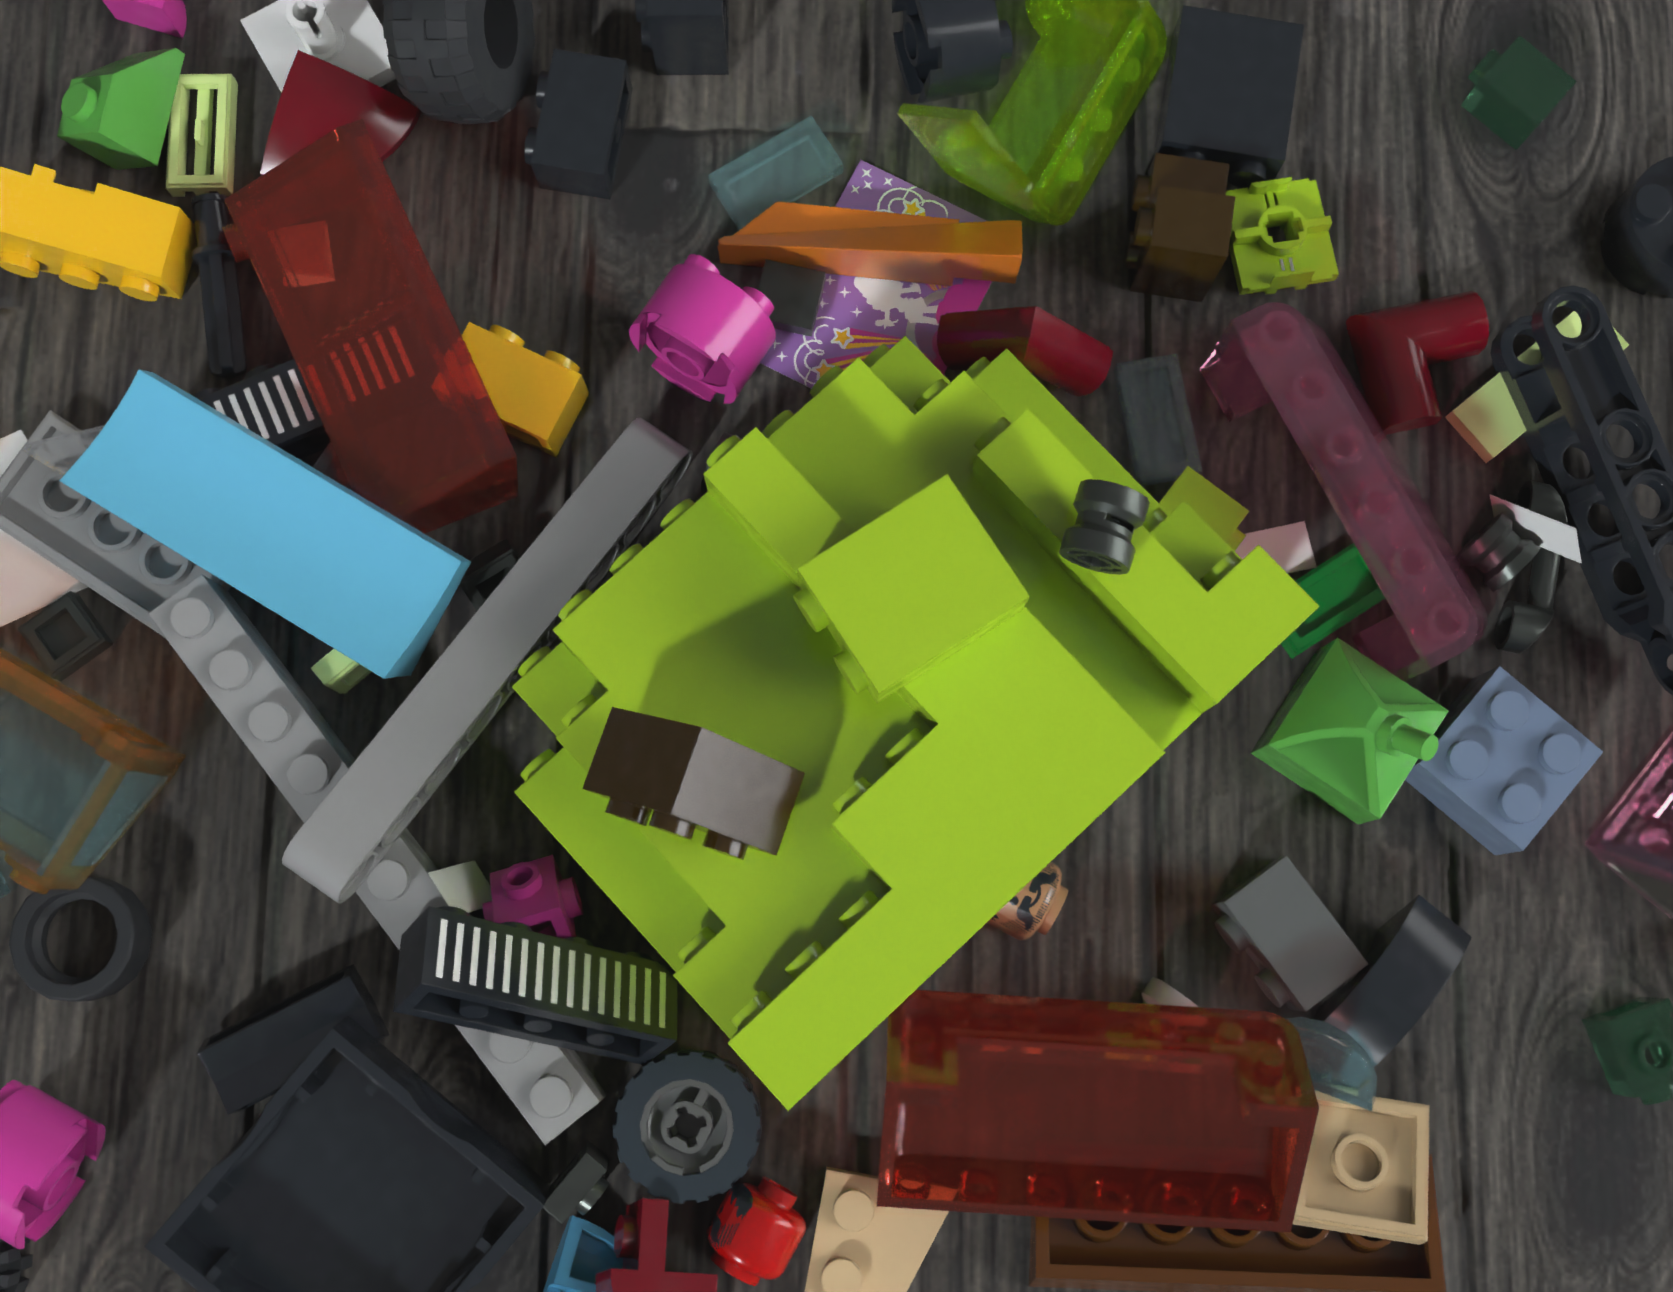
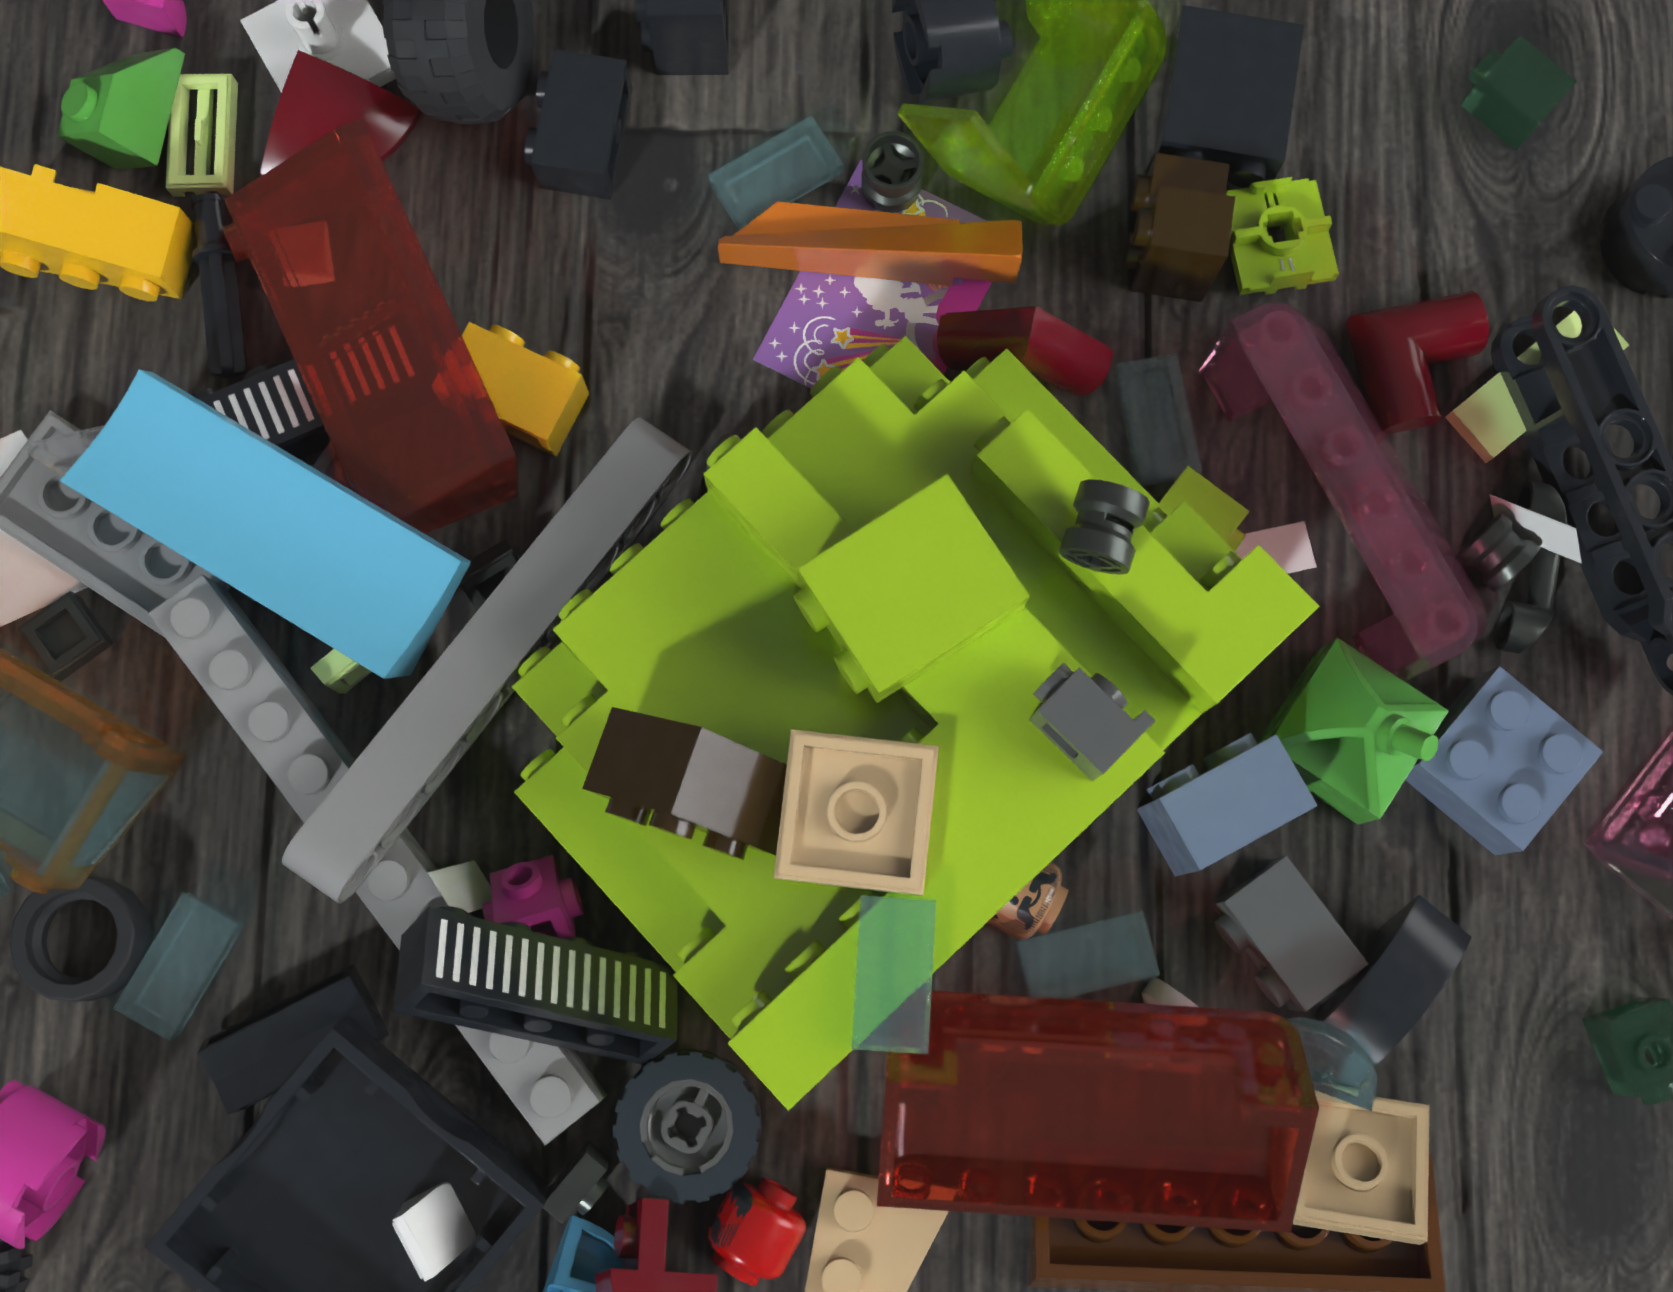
dark pink brick [629,254,776,404] -> none
pearl dark grey tile [758,259,826,337] -> none
green tile [1281,537,1400,659] -> none
none -> clear light blue tile [113,892,245,1041]
none -> white slope [392,1181,476,1281]
none -> tan tile [774,729,939,896]
none -> clear light blue tile [851,896,936,1054]
none -> pearl dark grey wheel [861,131,924,213]
none -> clear light blue tile [1015,911,1160,1006]
none -> dark grey brick [1029,663,1156,781]
none -> sand blue brick [1137,733,1318,877]

